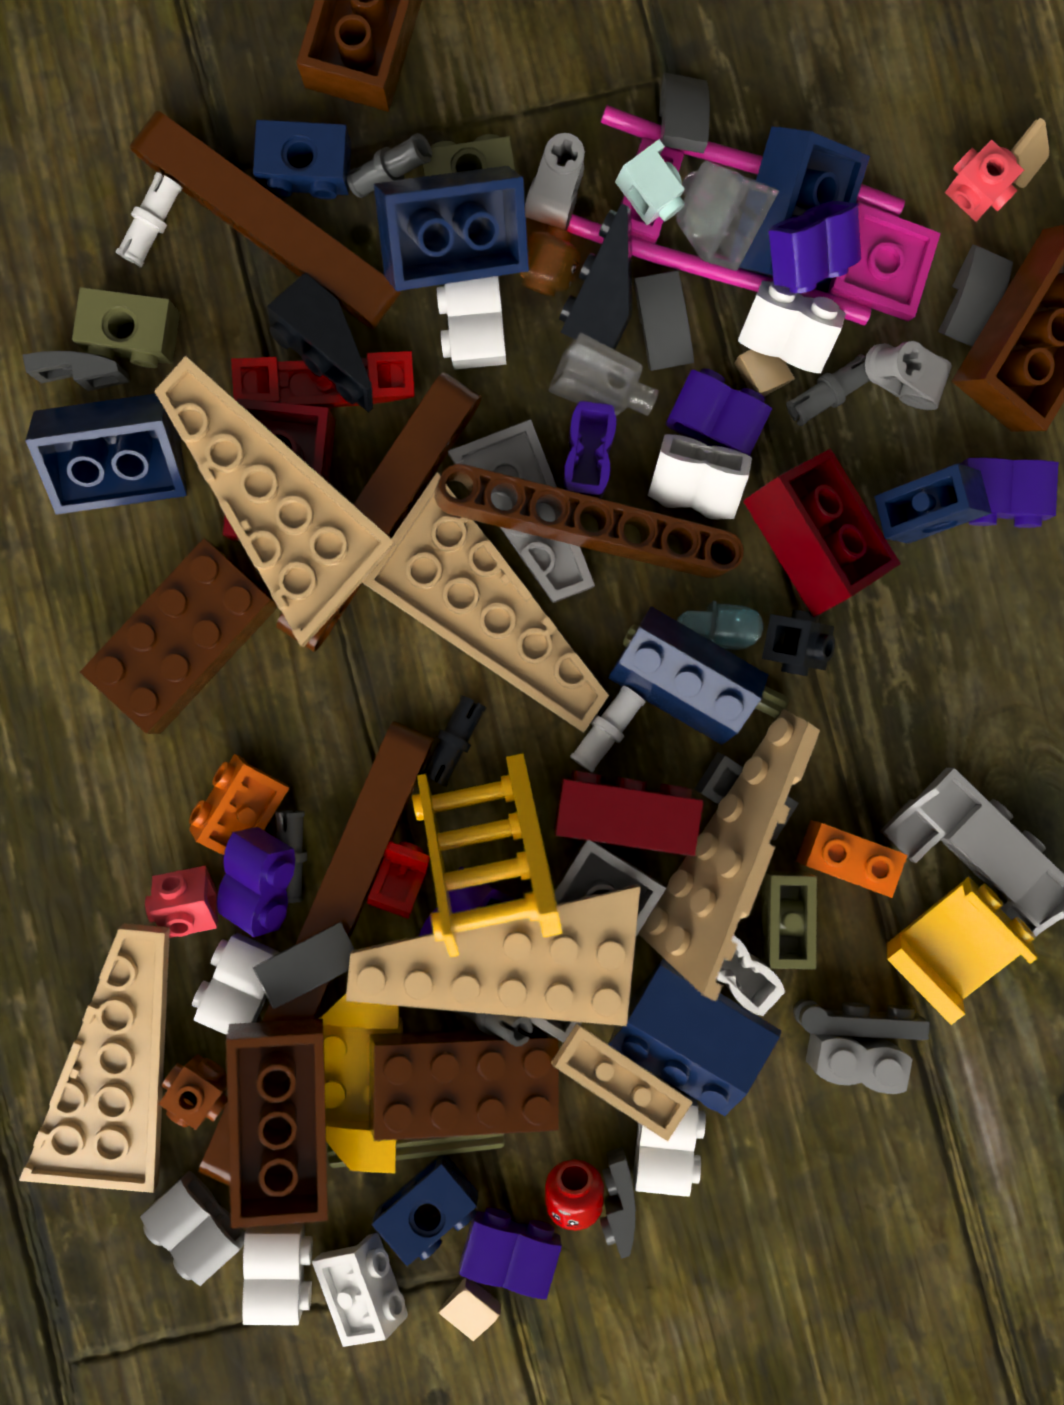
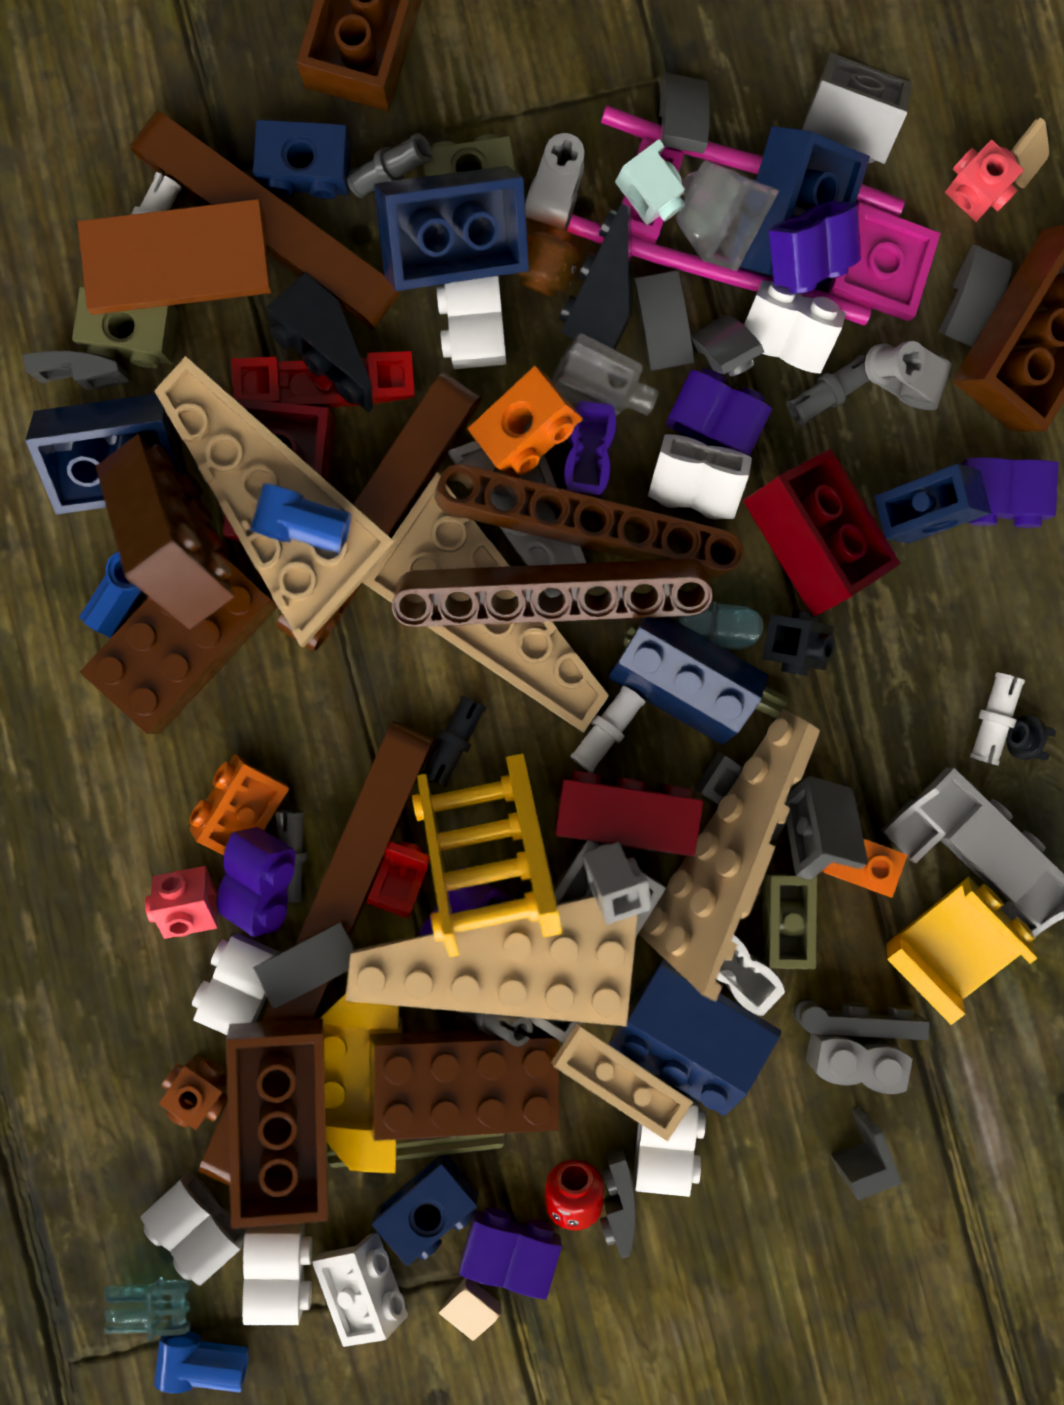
tan wing [19,923,170,1193] -> none
tan slope [734,350,795,396] -> none
none -> dark orange tile [77,199,272,315]
none -> blue piece [79,552,144,638]
none -> reddish brown brick [95,434,235,630]
none -> clear light blue arm [104,1277,190,1341]
none -> blue piece [153,1330,249,1393]
none -> blue piece [250,484,352,554]
none -> reddish brown beam [392,559,712,627]
none -> orange brick [467,366,583,478]
none -> light grey brick [583,842,651,925]
none -> dark grey slope [690,314,765,376]
none -> dark grey panel [785,776,868,880]
none -> light grey slope [802,52,912,164]
none -> dark grey panel [831,1106,902,1200]
none -> white pin [970,672,1025,766]
none -> black plate [1006,715,1056,760]

